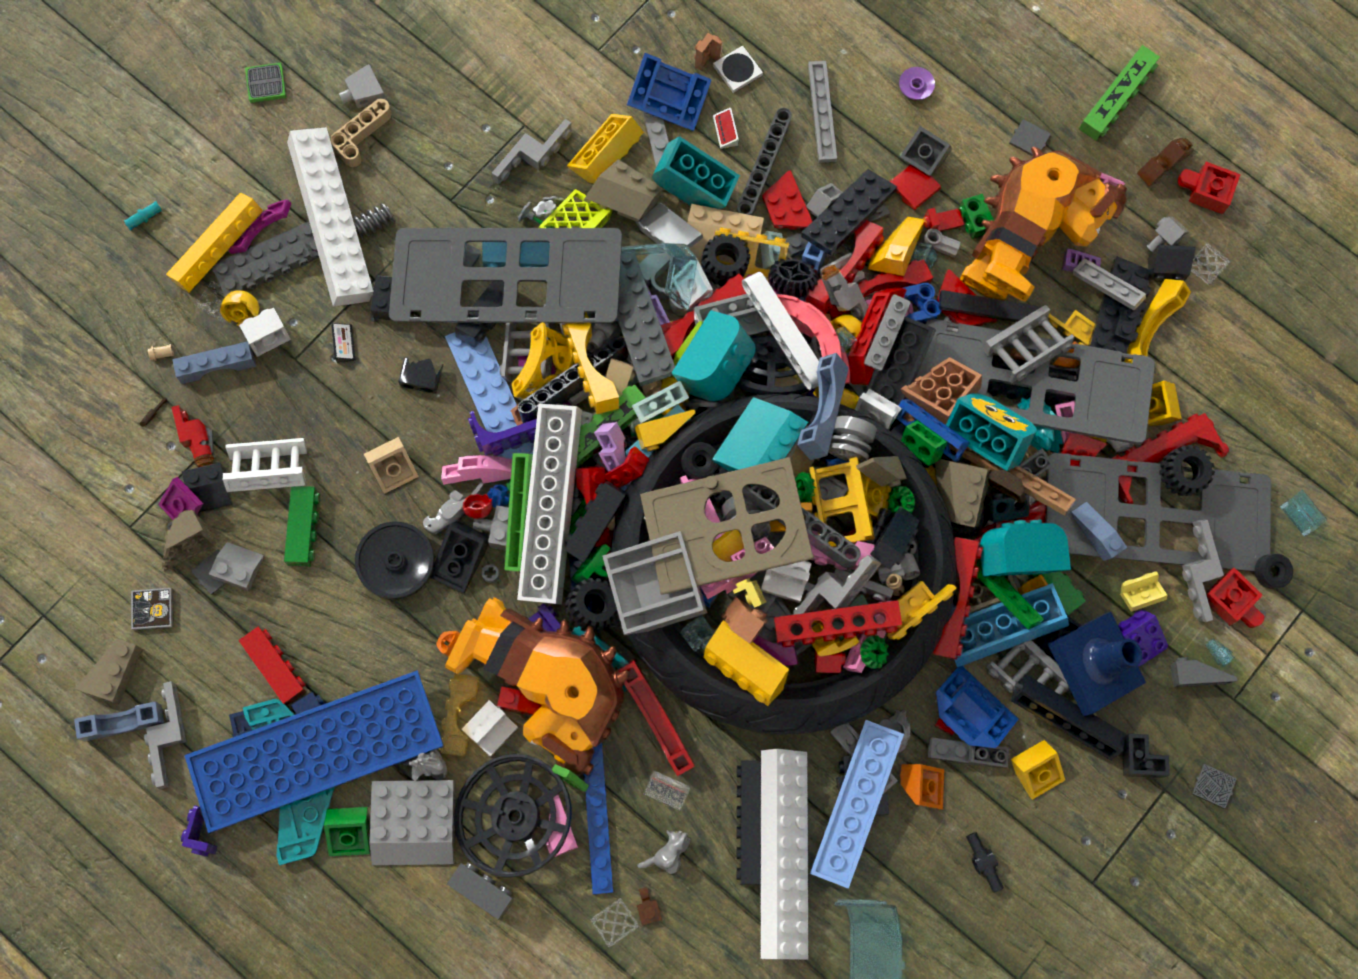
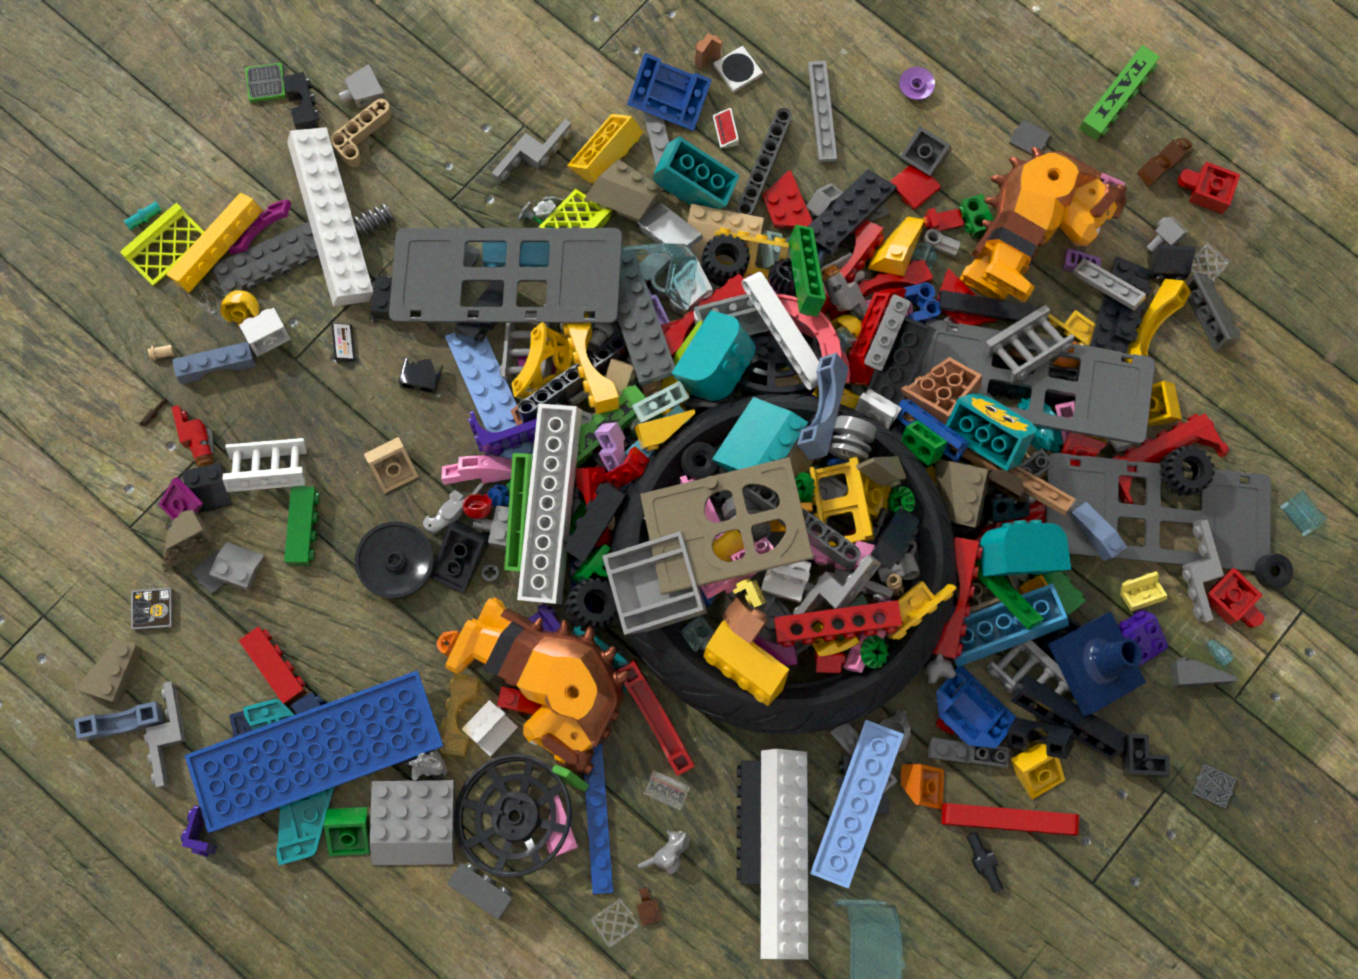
none -> neon yellow fence [120,203,204,287]
none -> black arch [282,71,320,130]
none -> green brick [788,225,826,317]
none -> light grey animal [922,654,956,684]
none -> red beam [941,803,1079,836]
none -> black arch [1007,717,1074,760]
none -> dark grey slope [1186,273,1241,352]

